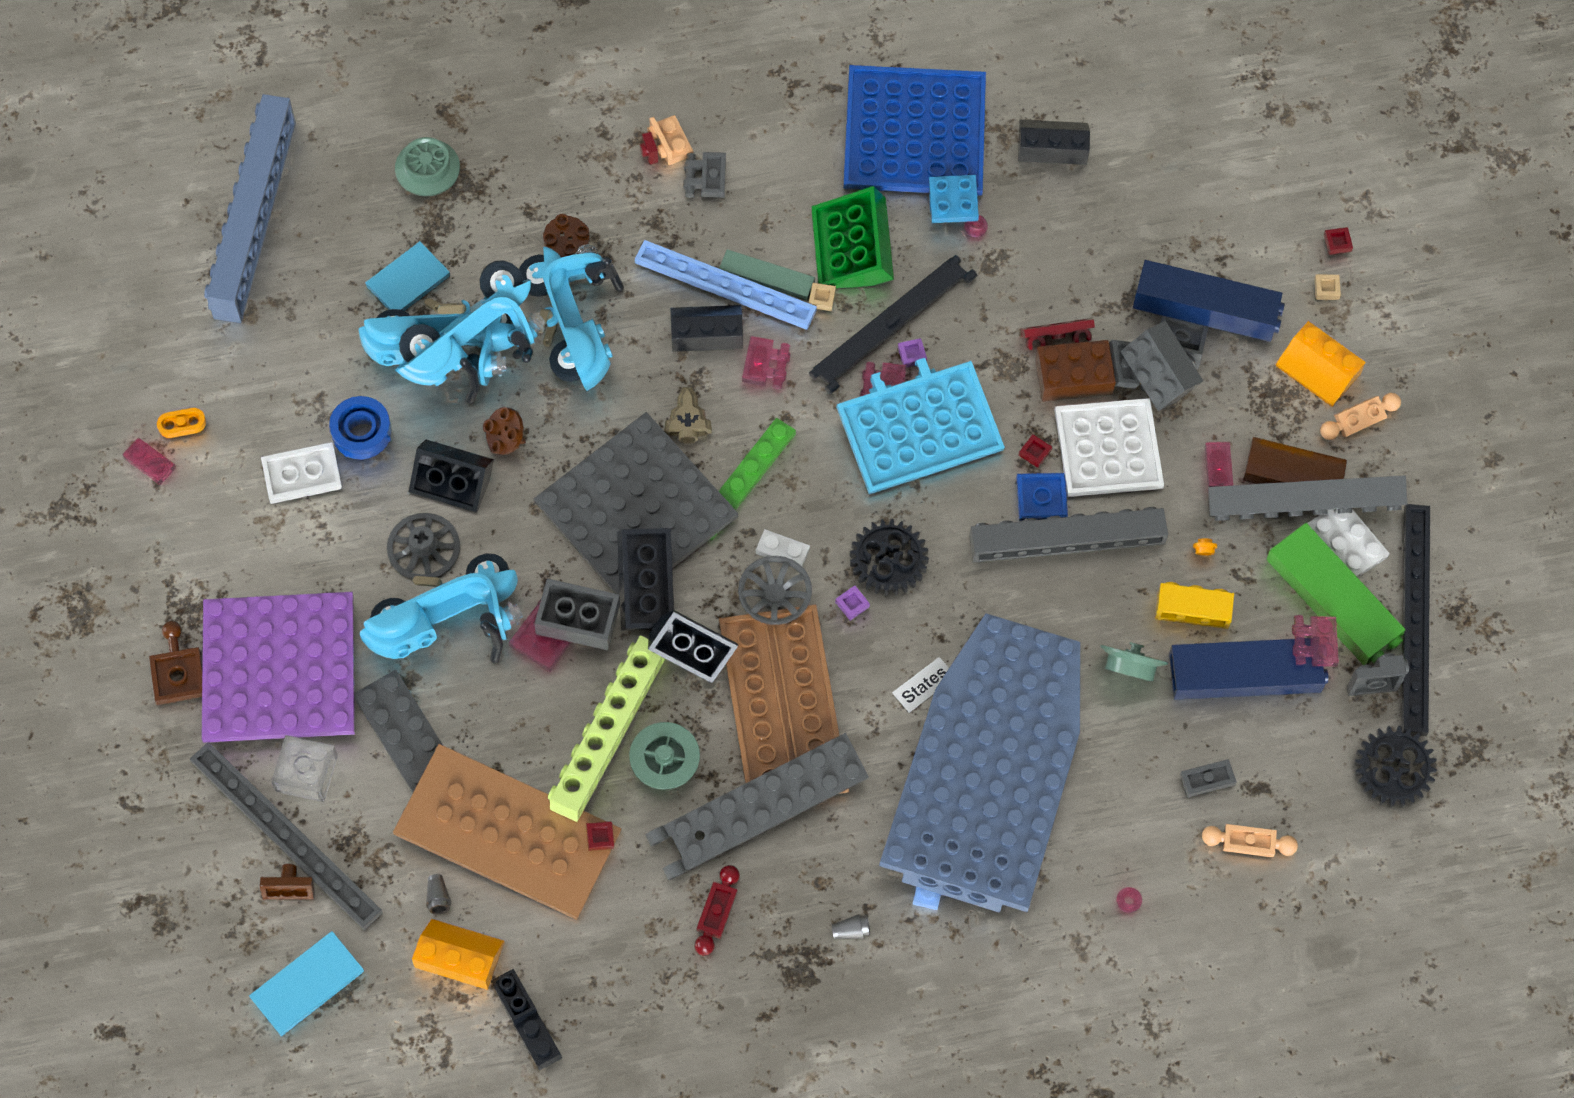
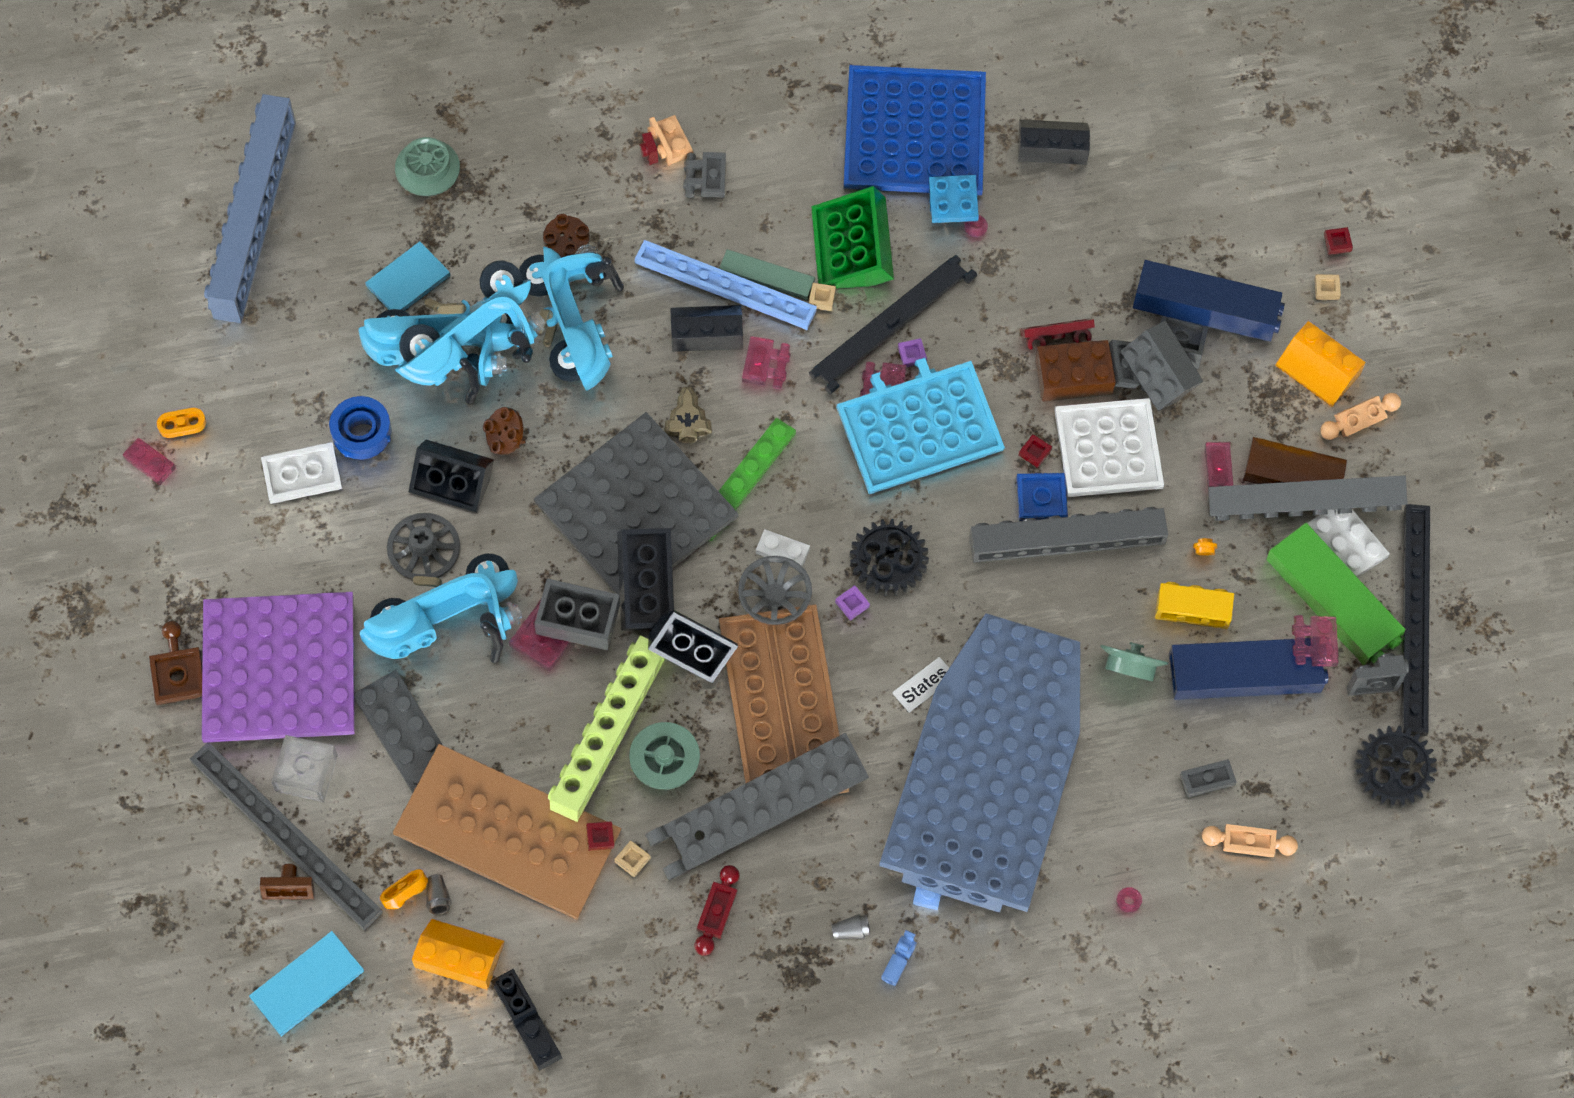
none -> light orange plate [380,869,428,910]
none -> tan plate [614,840,651,877]
none -> medium blue bar [881,930,917,986]

